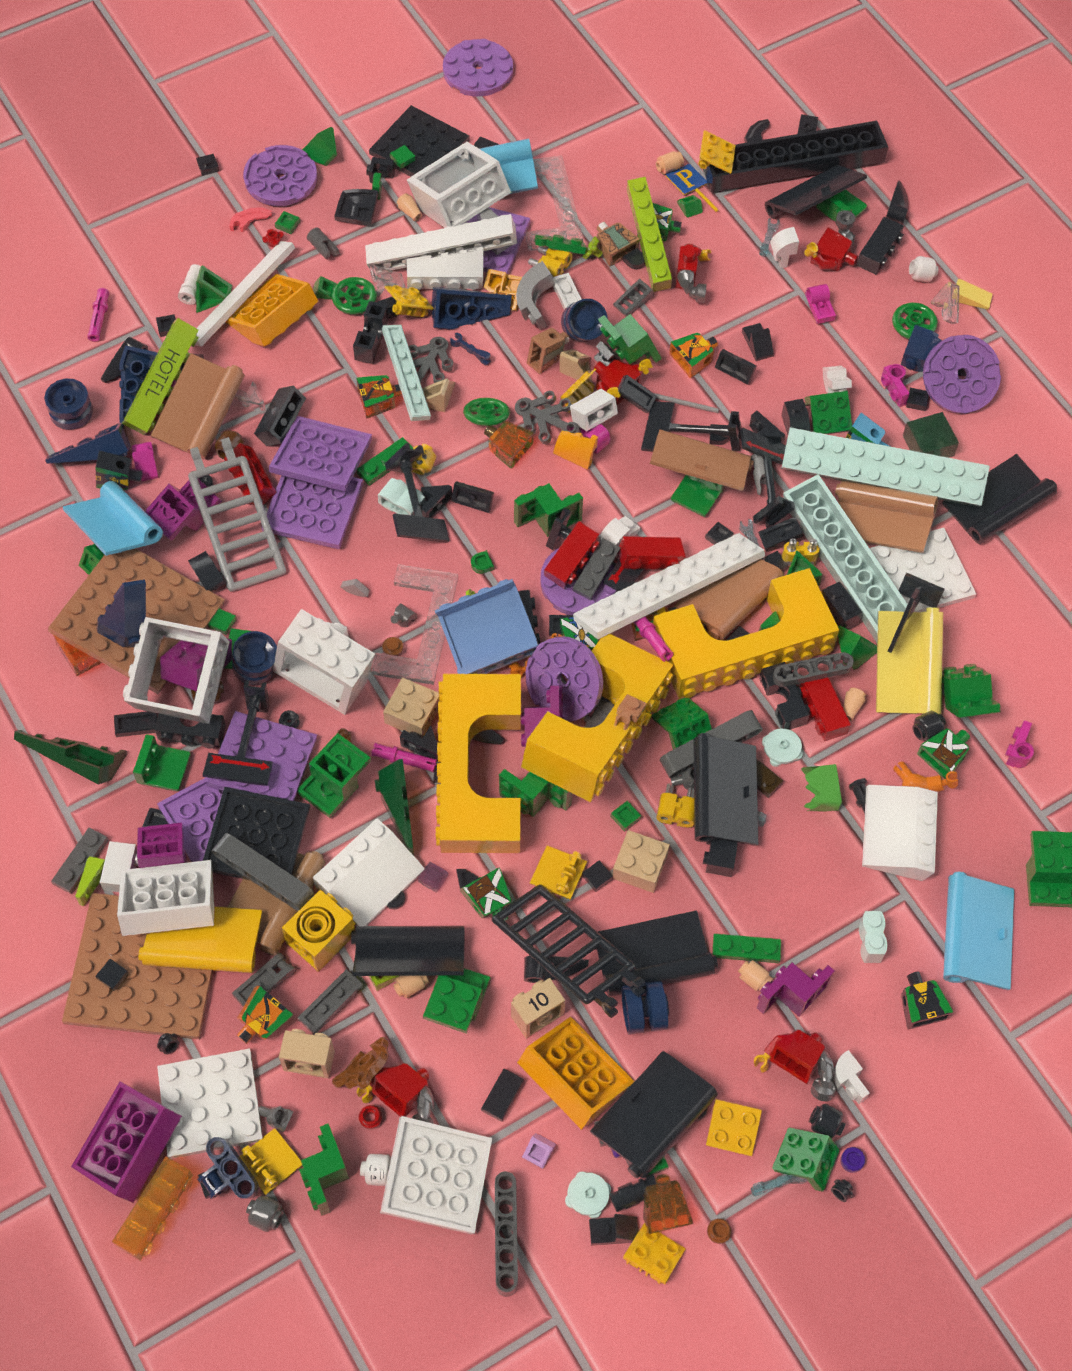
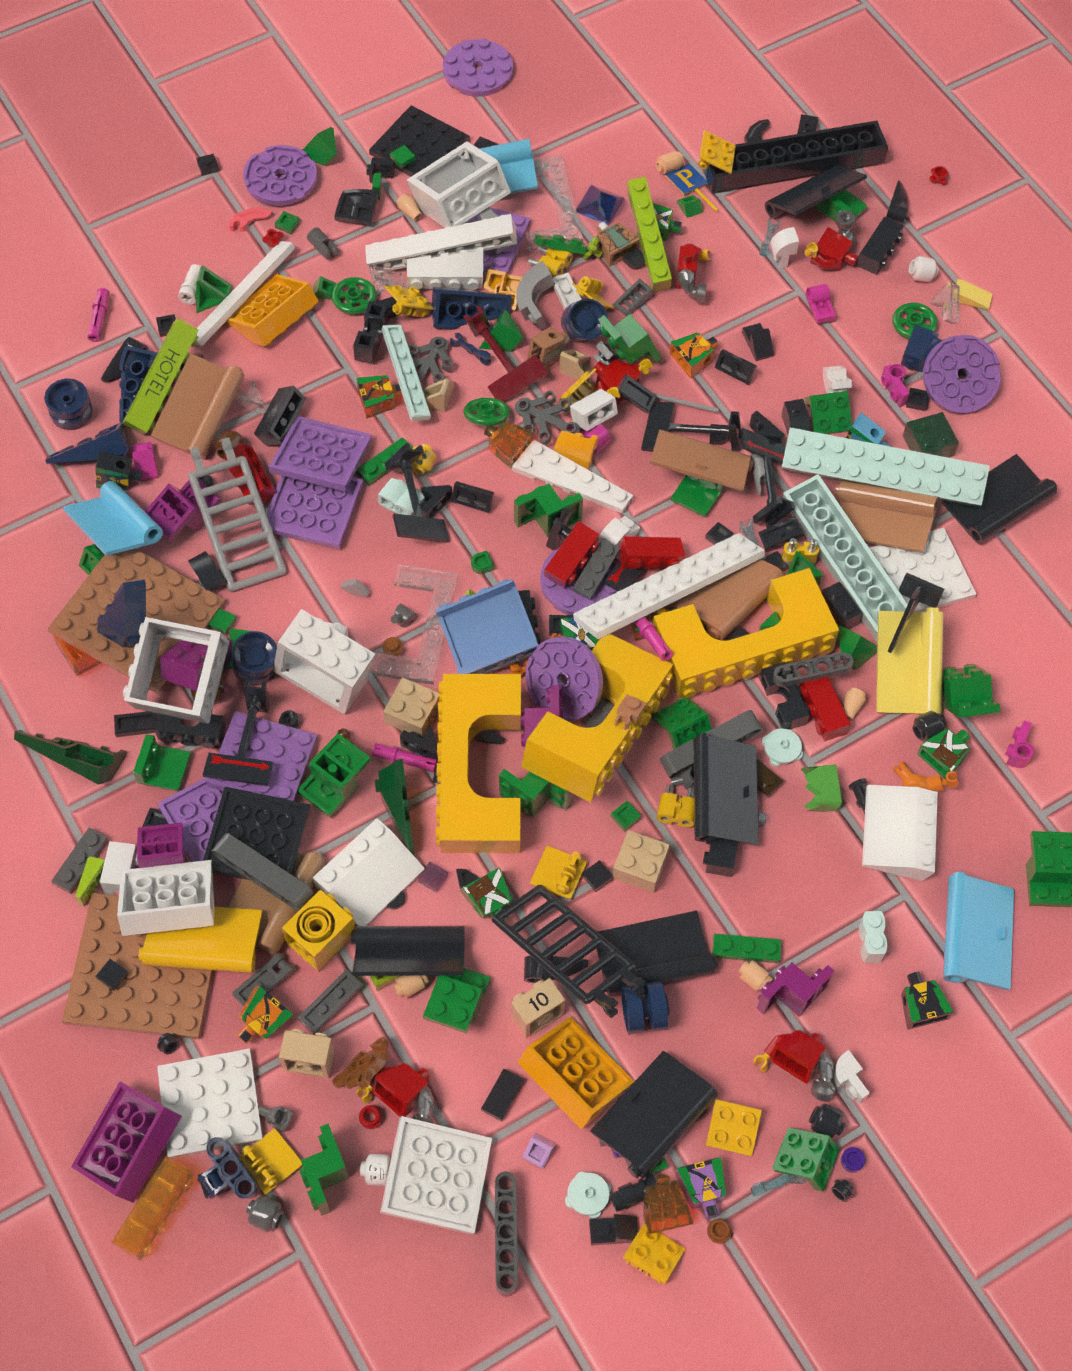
none -> dark red piece [463,306,548,403]
none -> green slope [478,310,524,352]
none -> white wing [512,440,633,513]
none -> yellow hinge [572,276,616,310]
none -> clear blue slope [575,185,624,225]
none -> torso [675,1157,726,1219]
none -> red plate [929,166,949,184]

